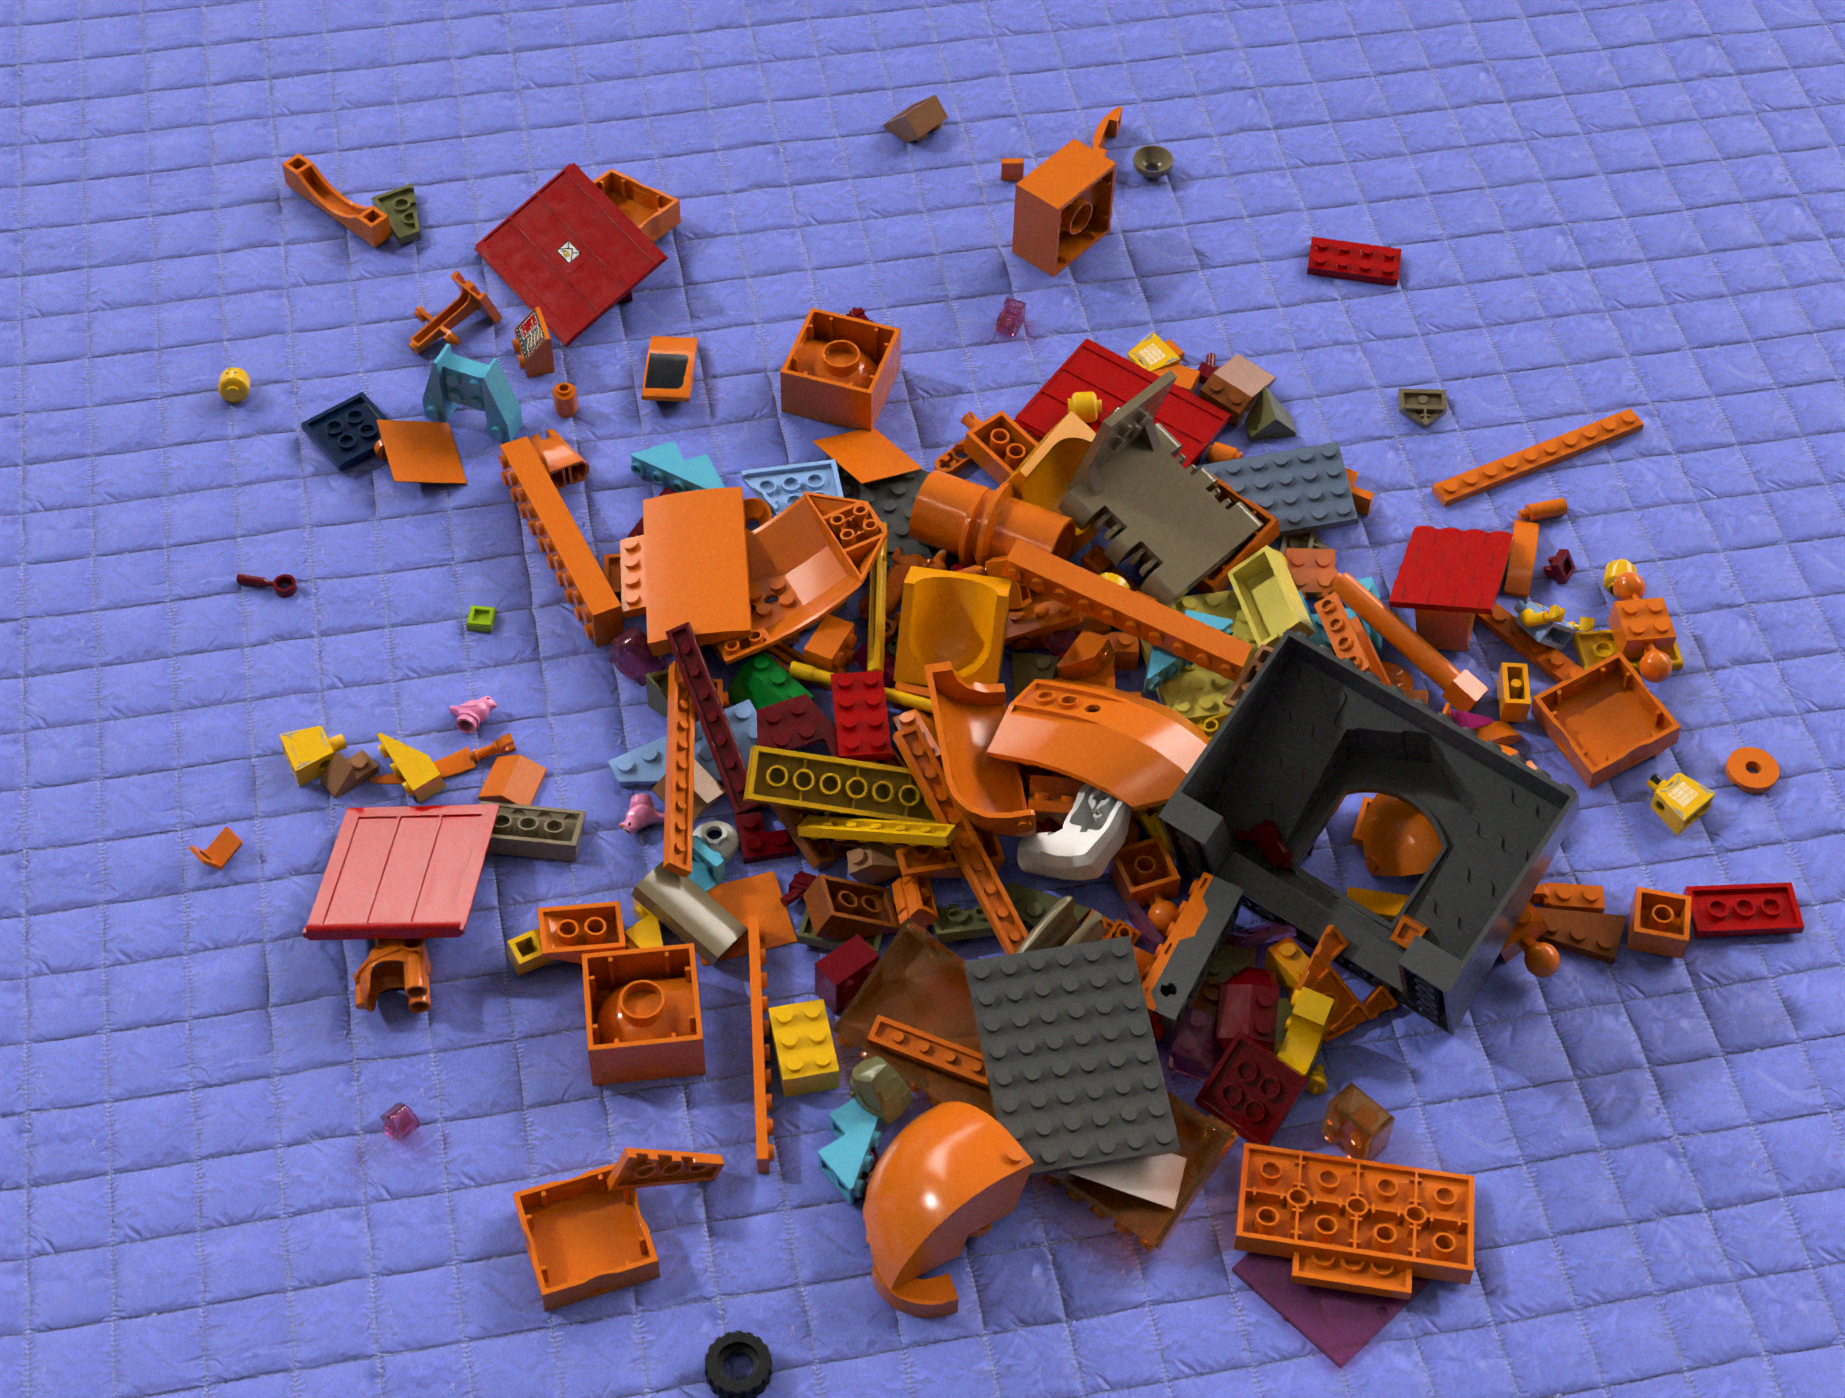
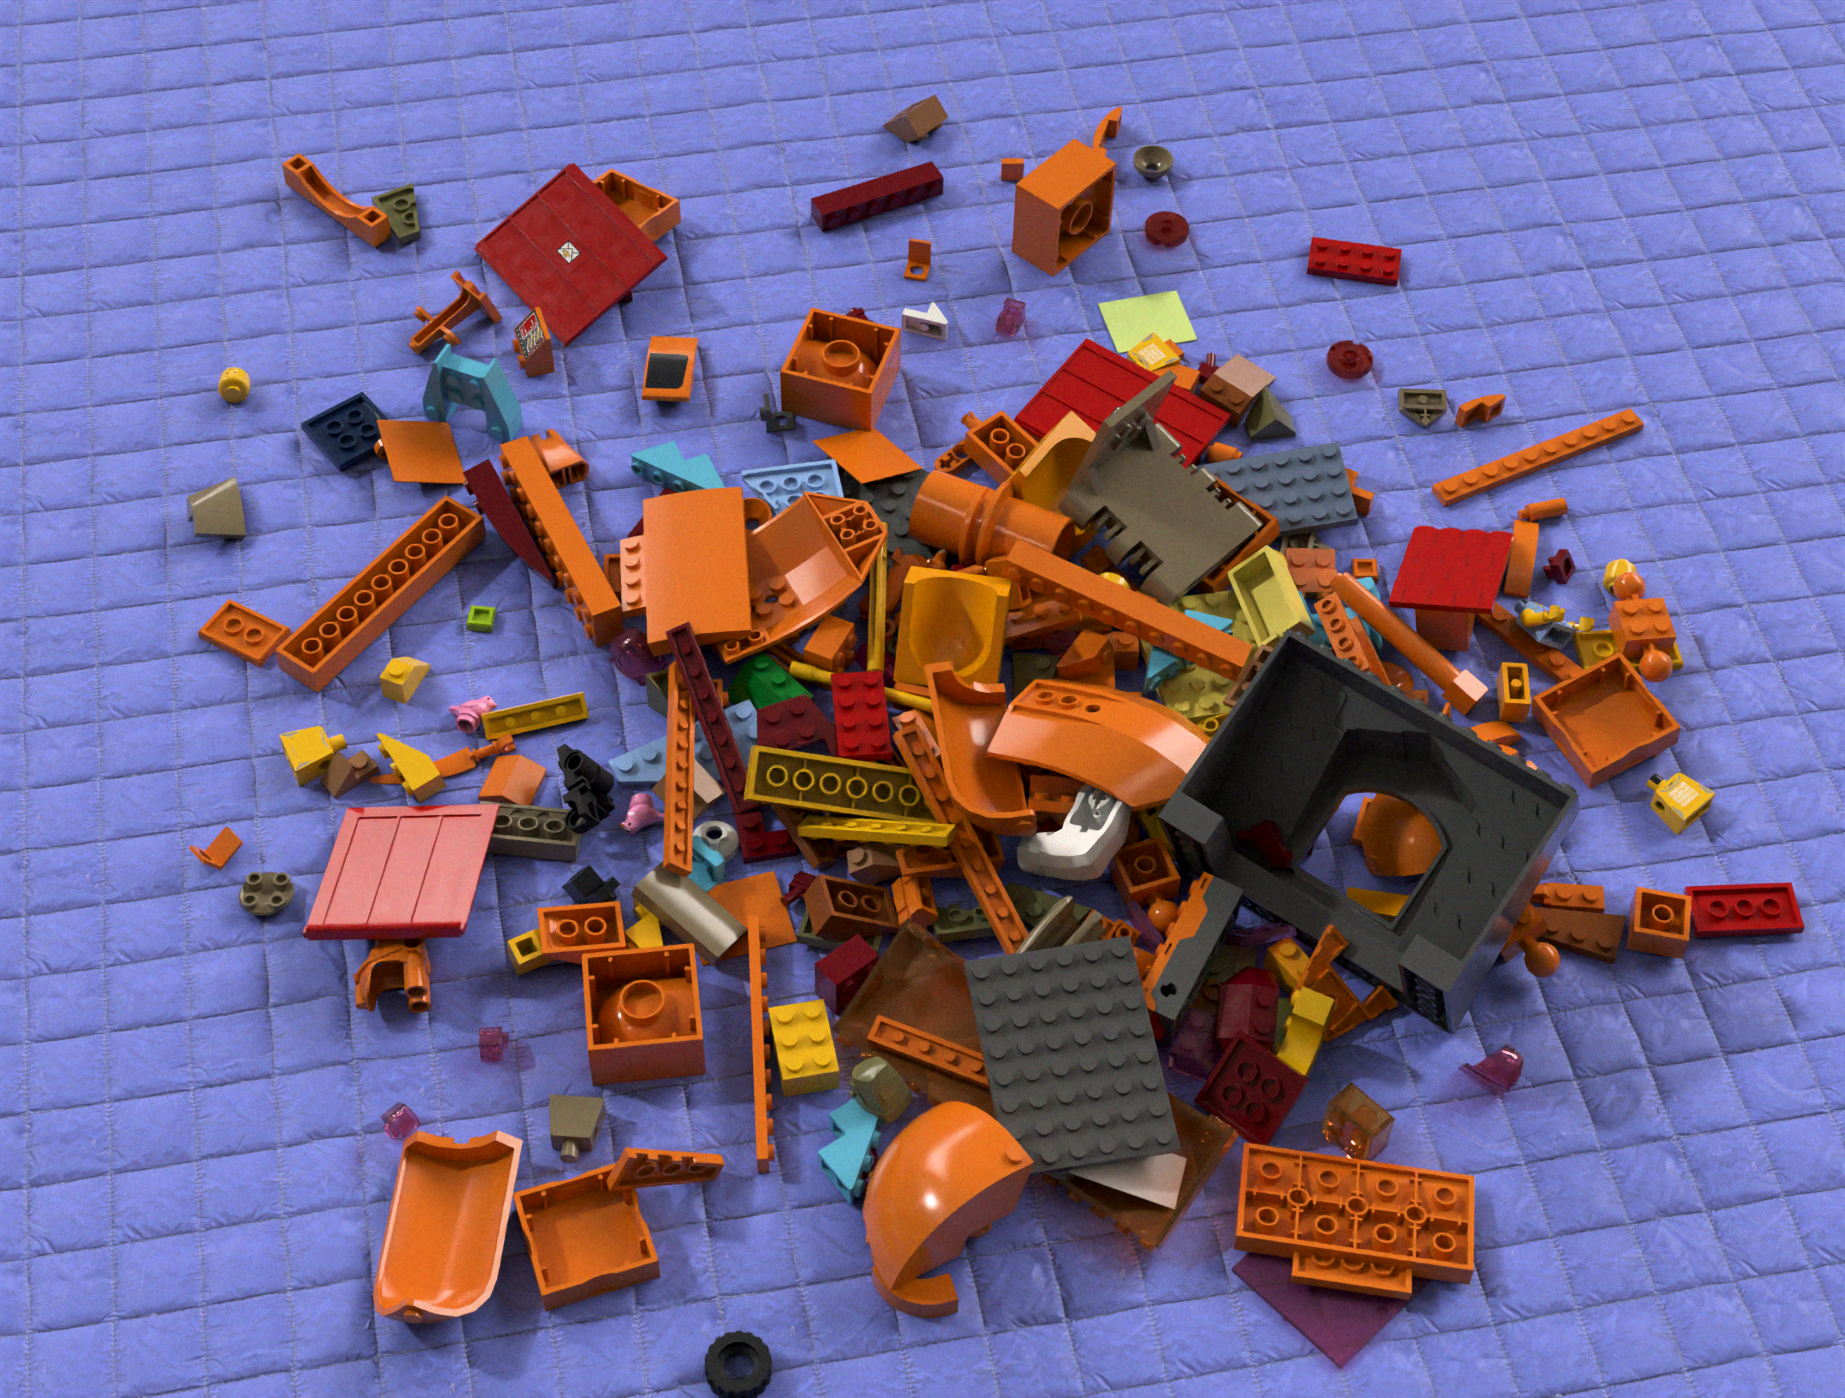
dark red piece [236,574,297,598] -> none
orange brick [552,382,578,418] -> none
yellow head [1068,391,1102,423] -> none
yellow hair [1305,1064,1328,1095] -> none
orange tile [1390,914,1429,949] -> none
dark pink slope [1451,710,1493,730] -> none
orange tile [1725,747,1779,794] -> none
none -> dark tan slope [186,477,246,539]
none -> orange tile [197,599,291,668]
none -> dark tan dish [239,872,294,916]
none -> orange brick [275,495,486,693]
none -> orange panel [373,1130,523,1324]
none -> yellow slope [379,656,431,704]
none -> dark red wedge [463,459,558,589]
none -> clear pink plate [479,1026,509,1062]
none -> yellow plate [481,692,589,740]
none -> dark tan torso [549,1094,606,1163]
none -> black plate [557,744,615,834]
none -> black brick [562,865,620,904]
none -> dark grey bracket [759,394,795,433]
none -> dark red brick [811,161,944,232]
none -> slope [902,302,948,341]
none -> orange bracket [904,239,932,282]
none -> yellowish green piece [1098,290,1198,354]
none -> clear red plate [1144,211,1189,248]
none -> clear red plate [1326,340,1373,379]
none -> orange tile [1351,559,1378,583]
none -> orange slope [1455,394,1506,428]
none -> clear pink helmet [1458,1043,1524,1093]

